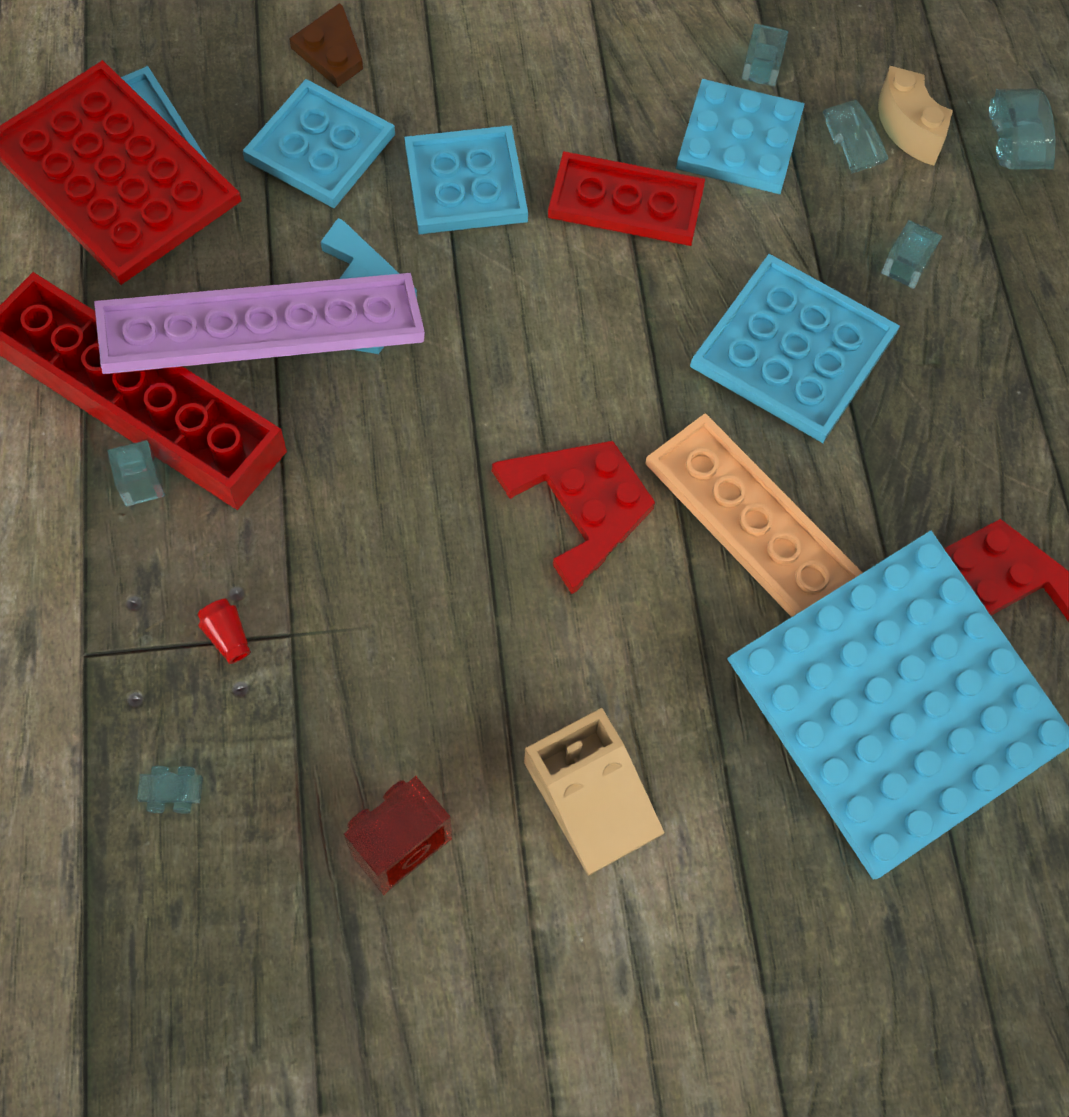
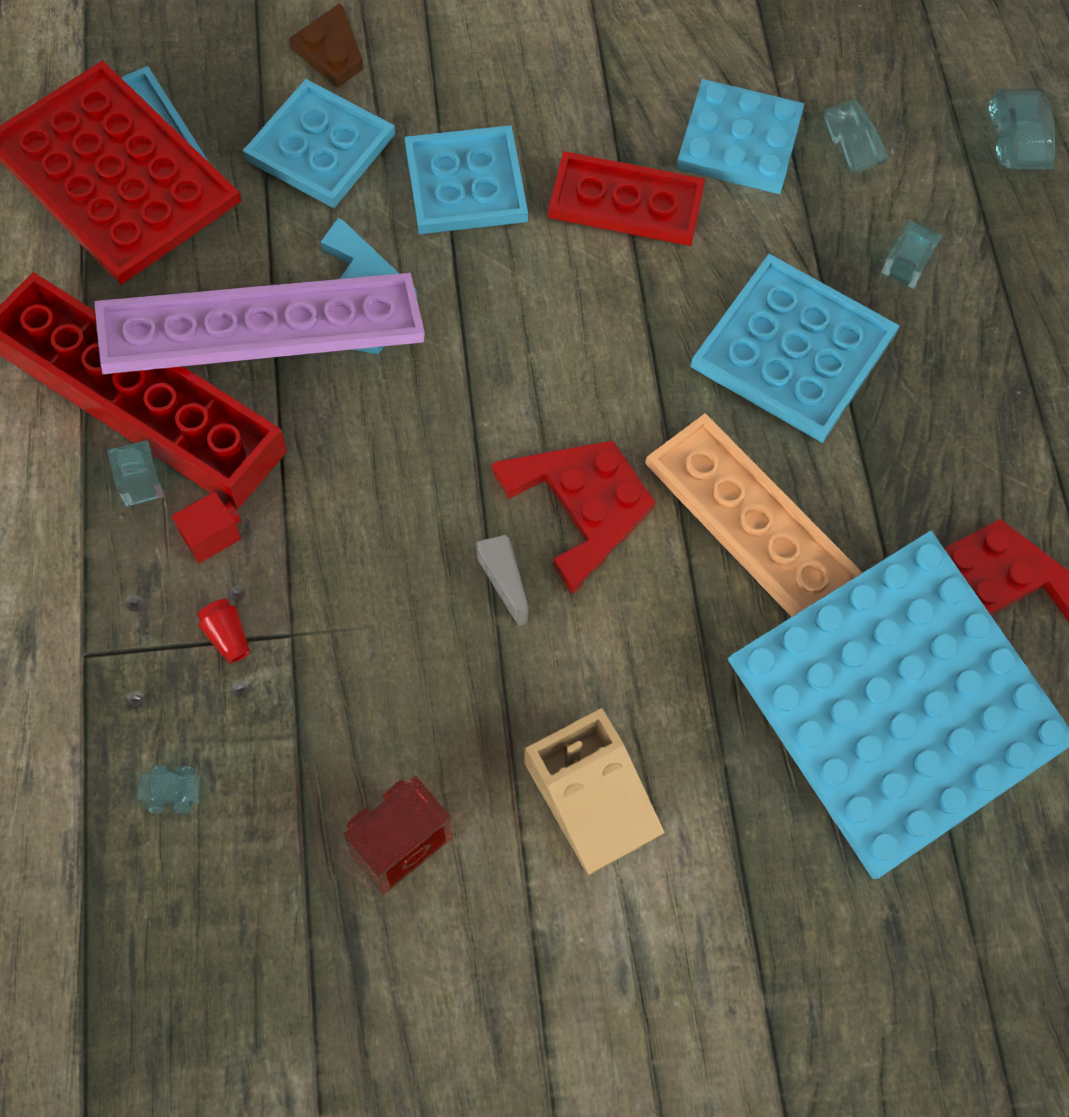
clear light blue brick [741,24,789,87] -> none
tan brick [878,66,953,166] -> none
none -> red brick [171,491,242,564]
none -> light grey slope [476,535,529,626]

